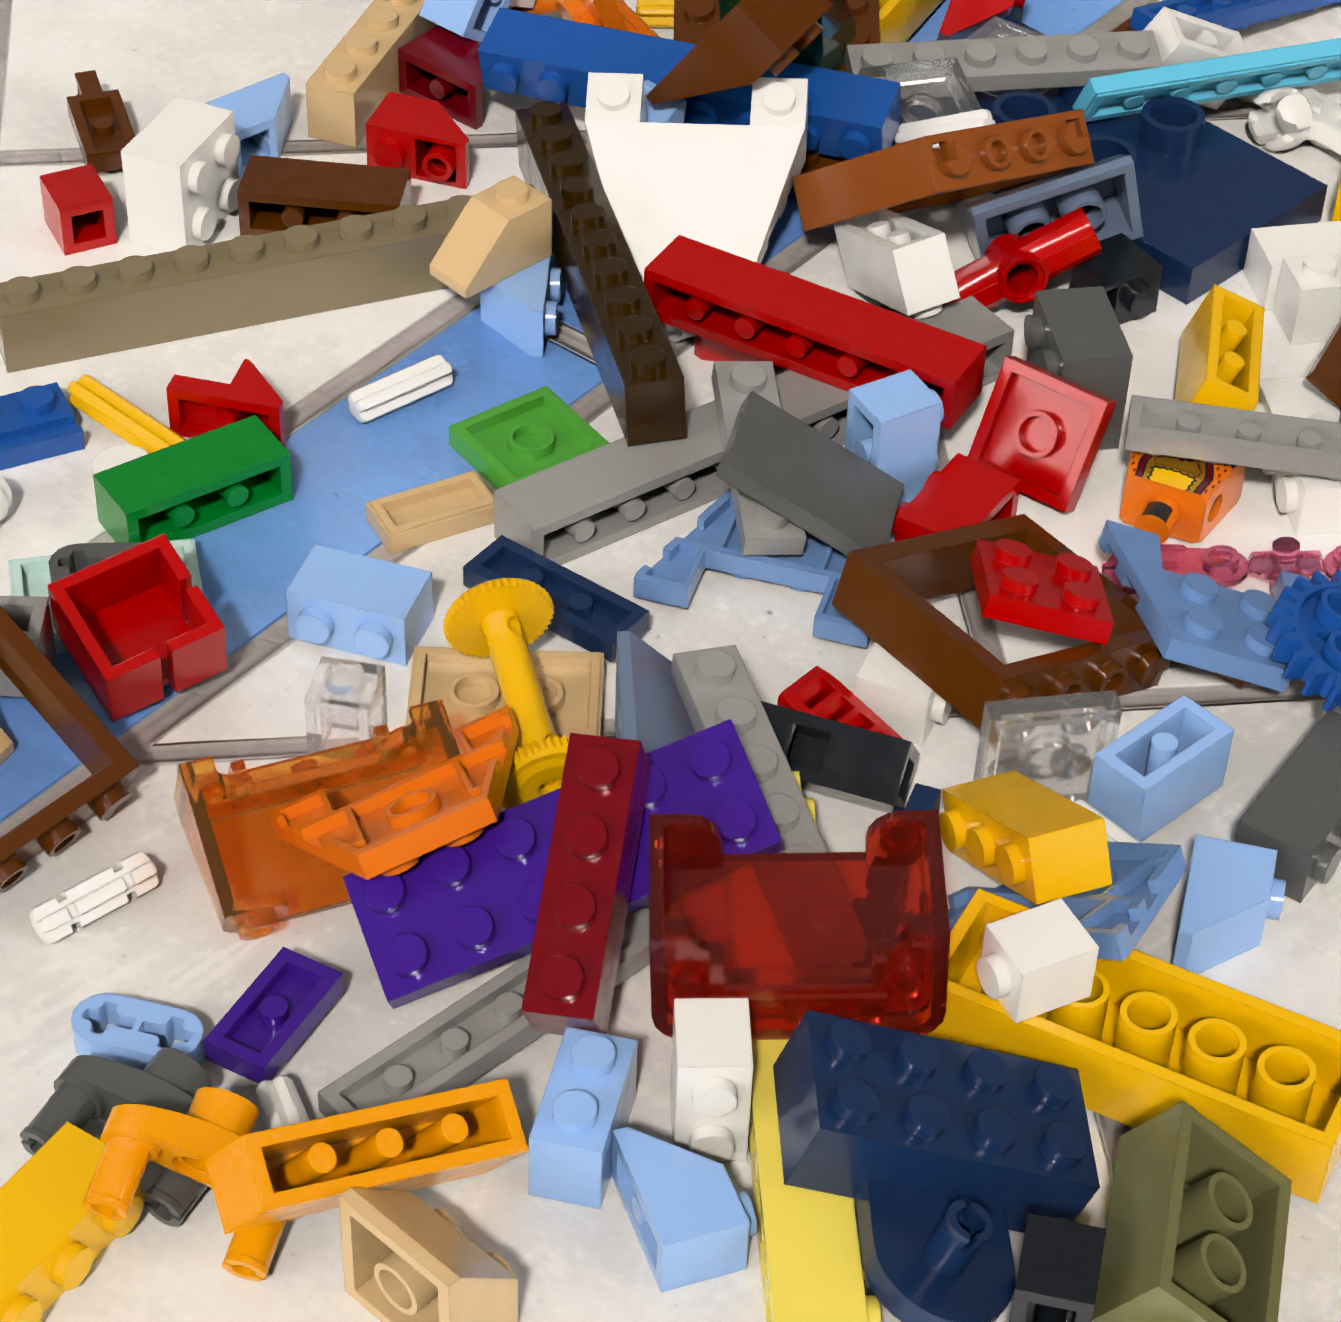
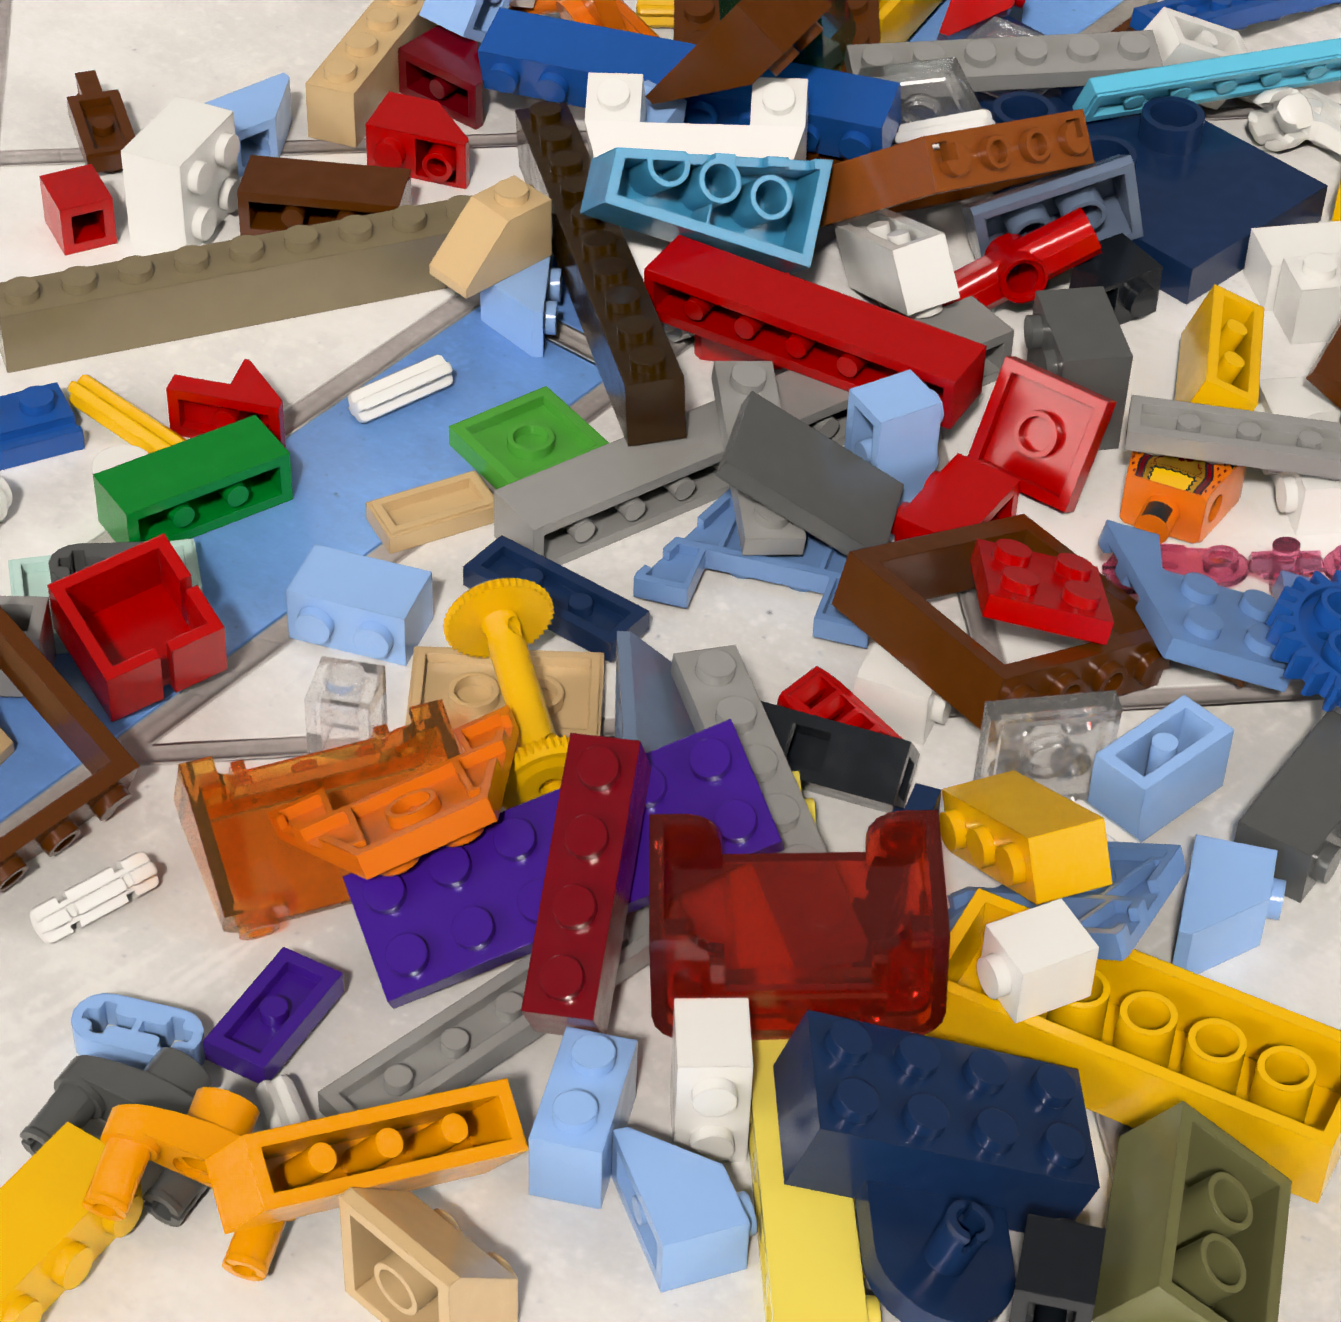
none -> dark azure wedge [580,147,833,274]

